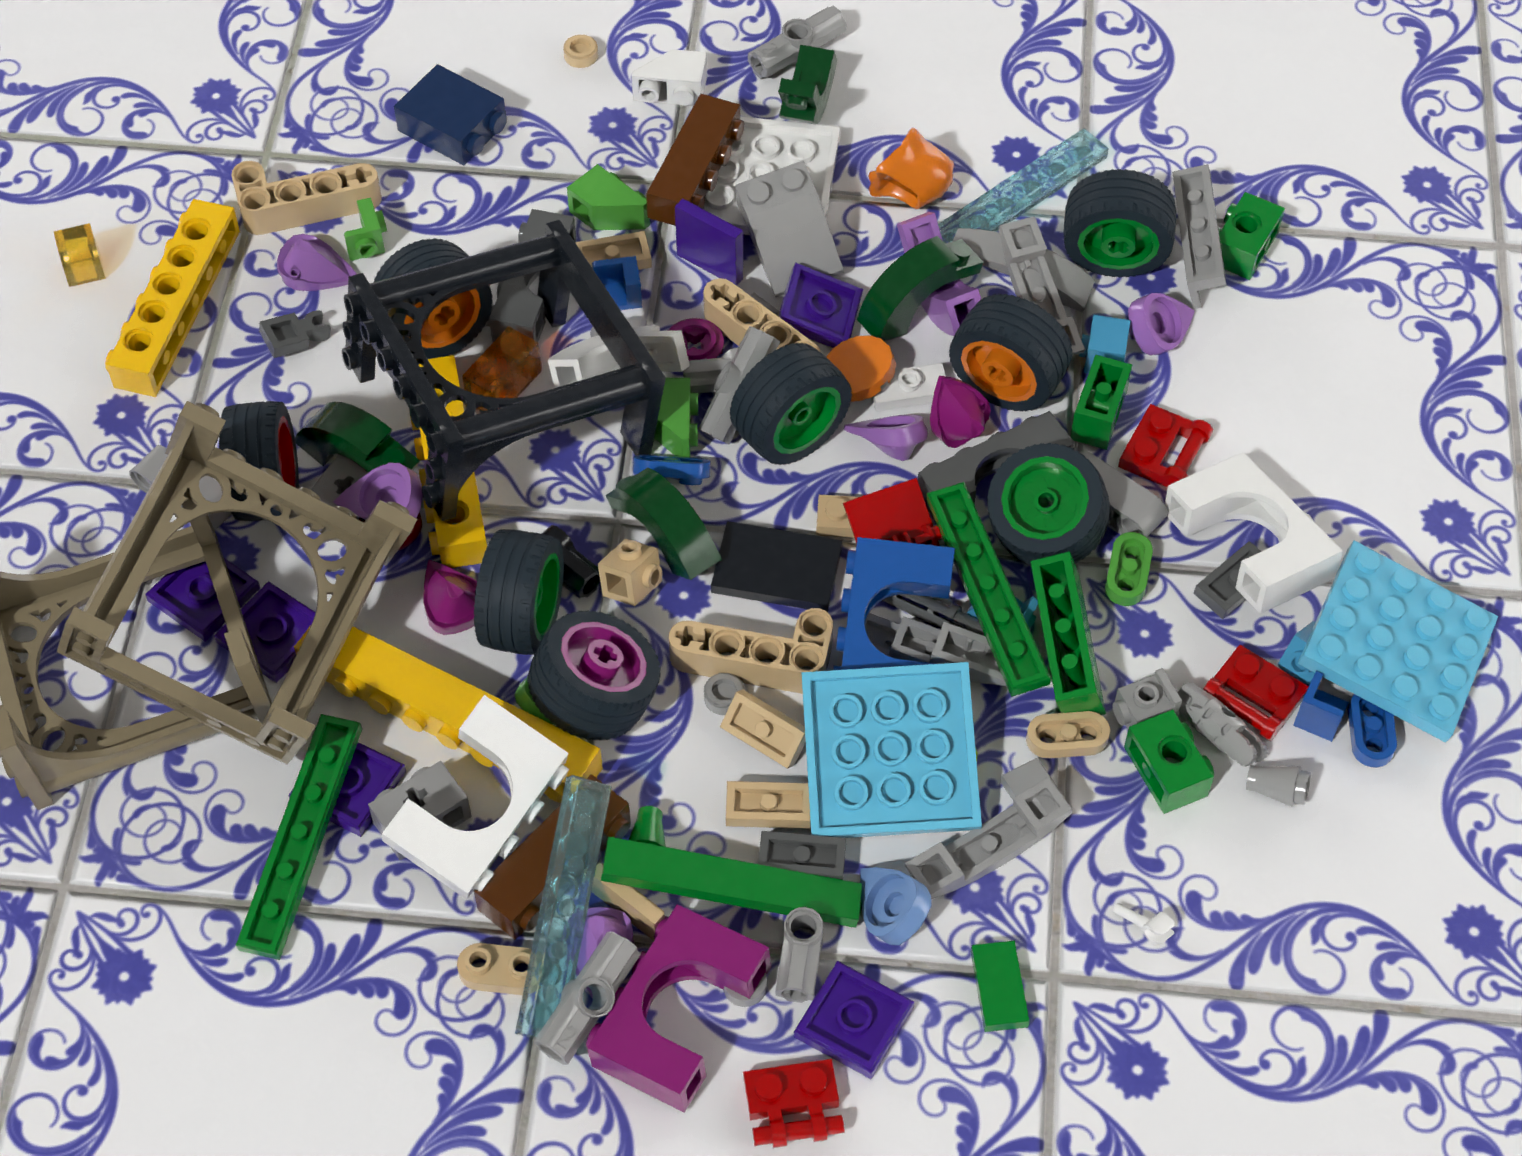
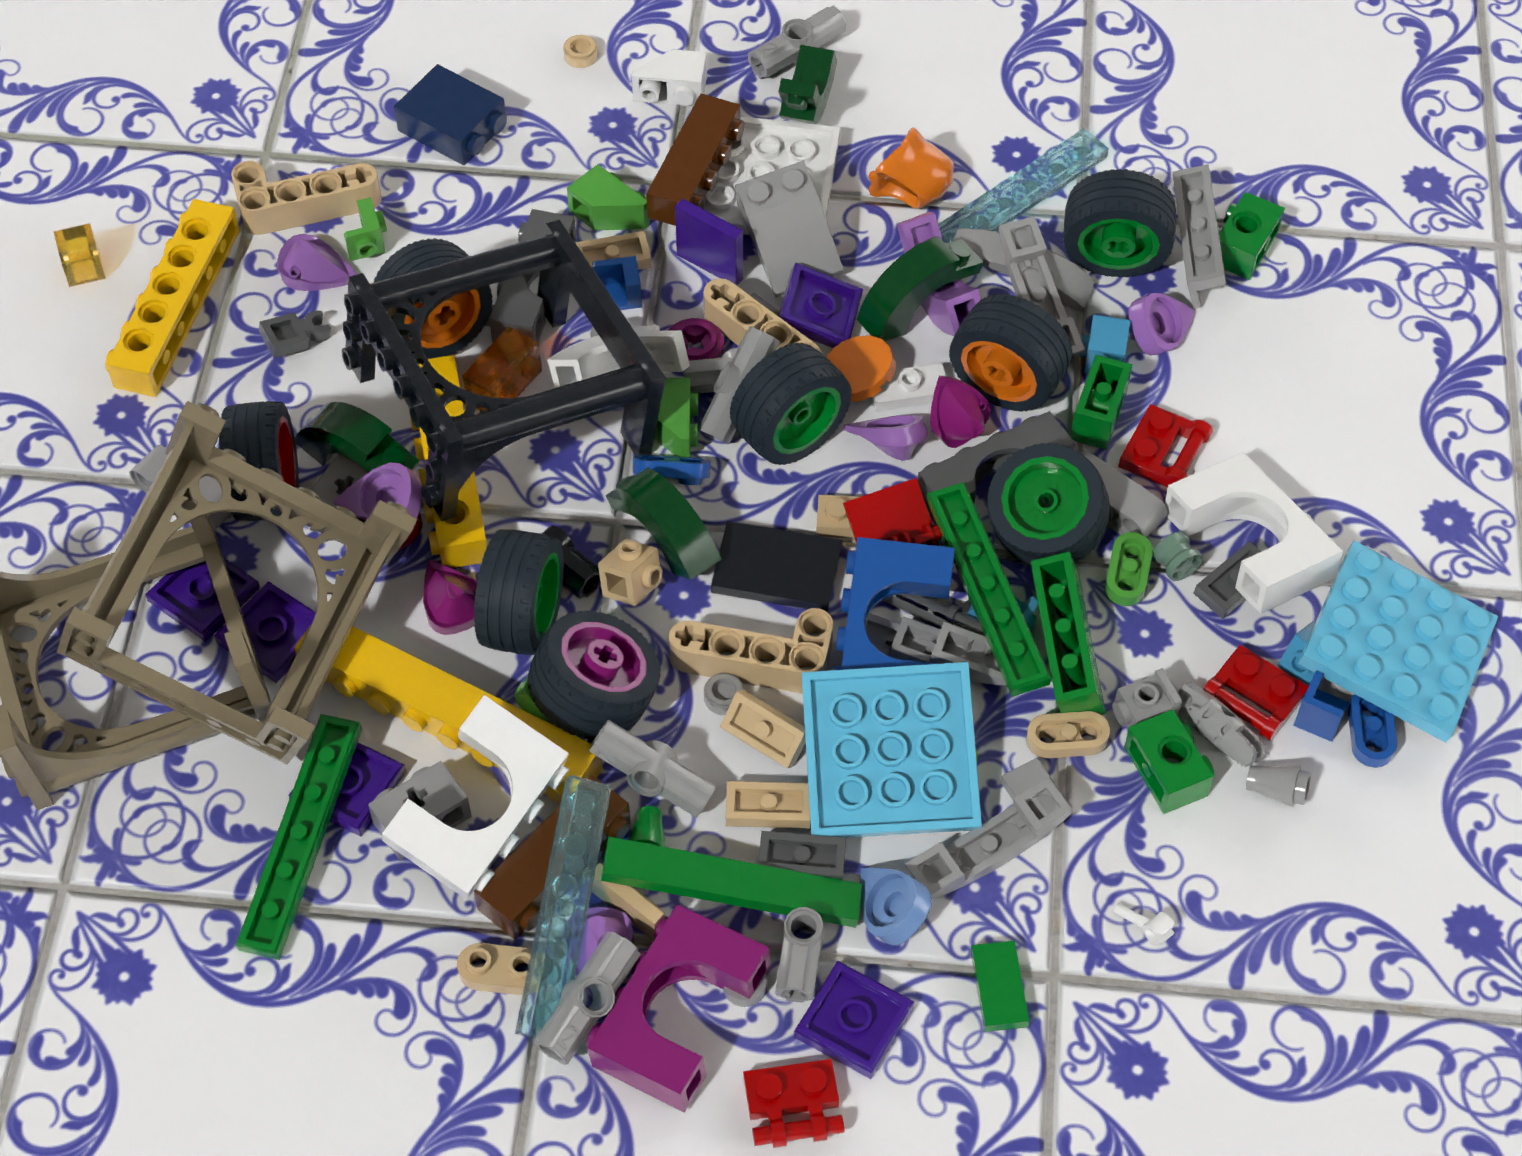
none -> light grey piece [589,720,715,818]
none -> sand green wheel [1153,531,1203,581]

